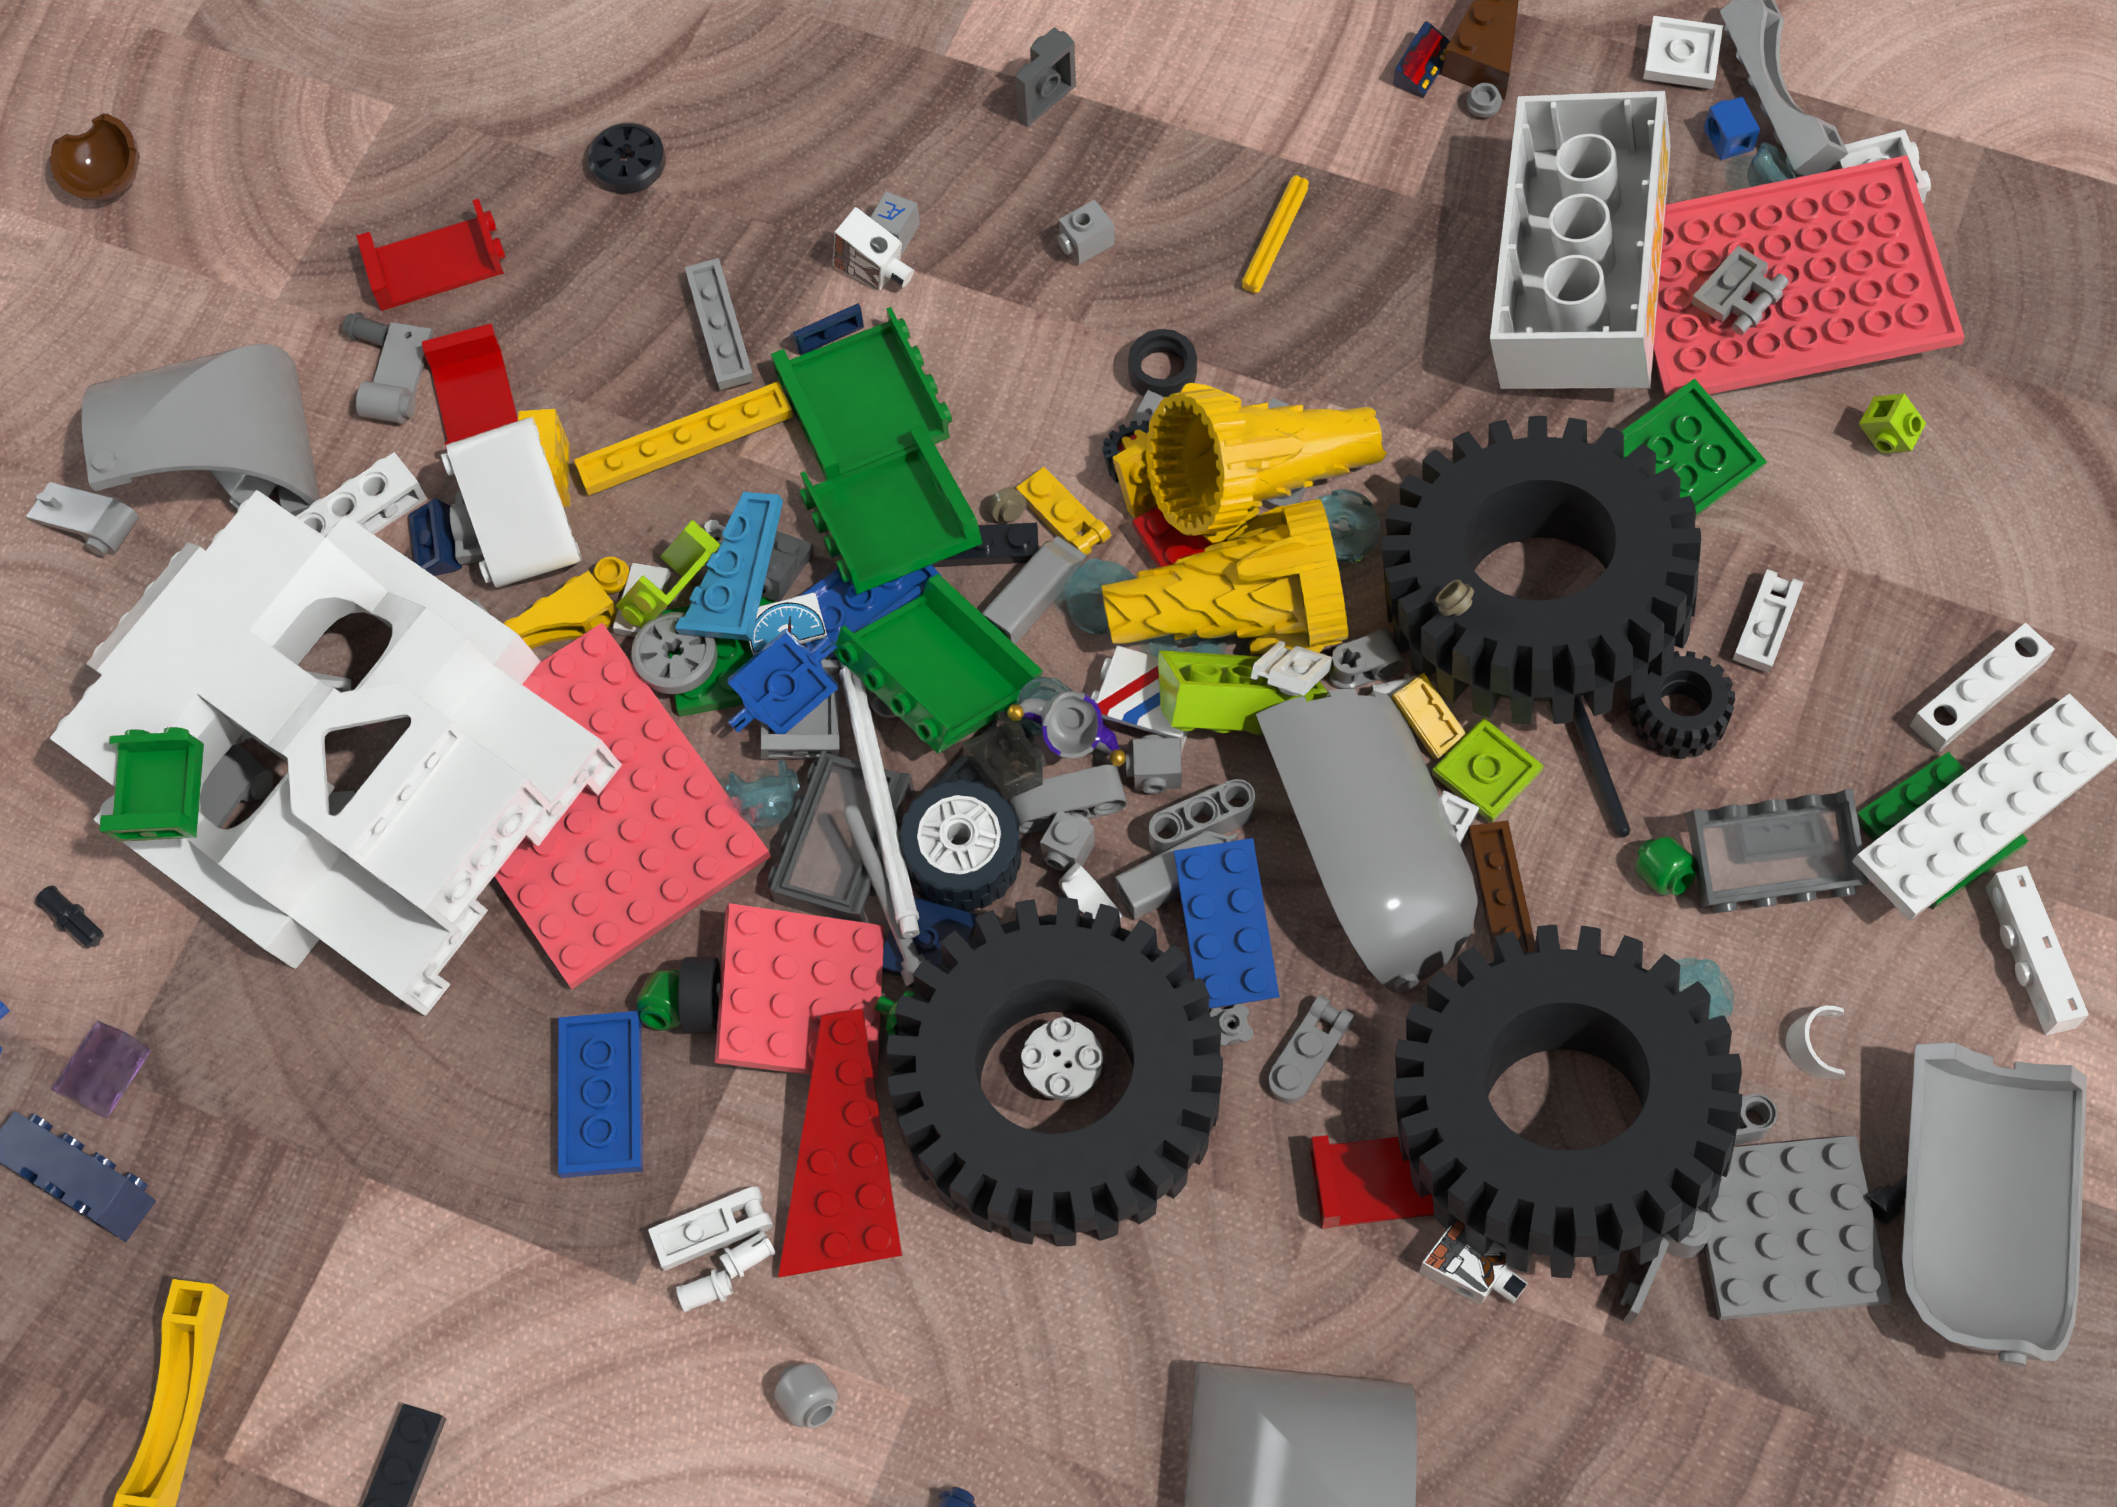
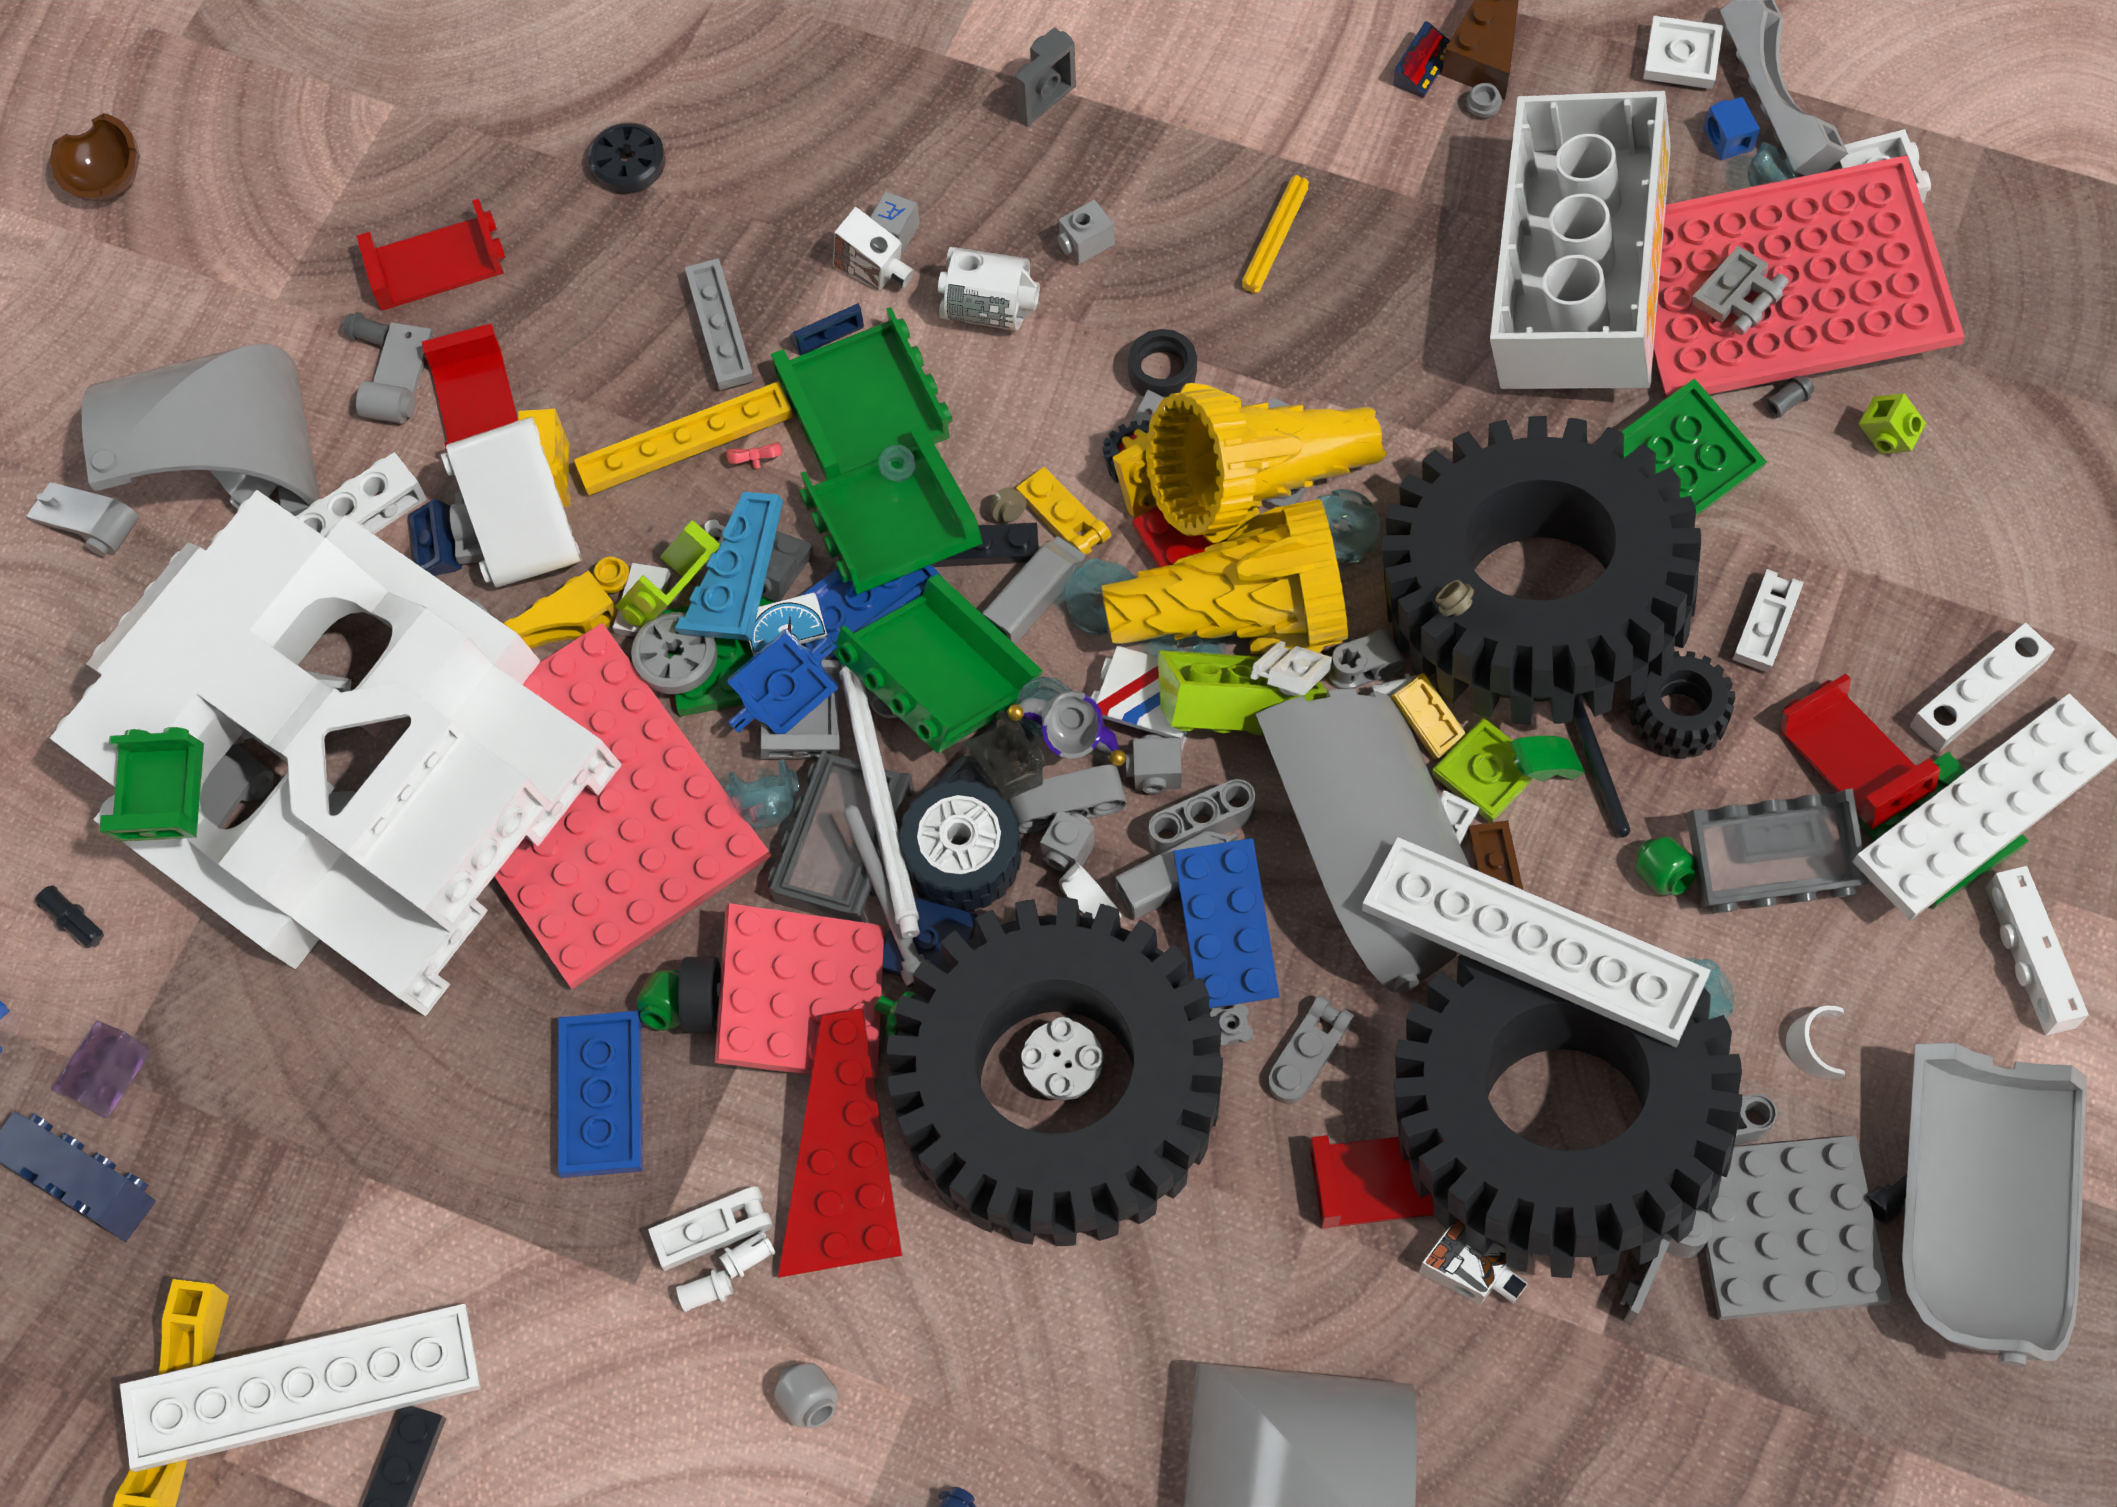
none -> white plate [120,1304,481,1472]
none -> coral piece [726,442,782,469]
none -> clear light blue plate [878,445,916,482]
none -> white cylinder [938,247,1040,331]
none -> white plate [1362,837,1711,1047]
none -> green slope [1511,735,1585,782]
none -> dark grey pin [1764,375,1814,418]
none -> red panel [1780,673,1940,829]

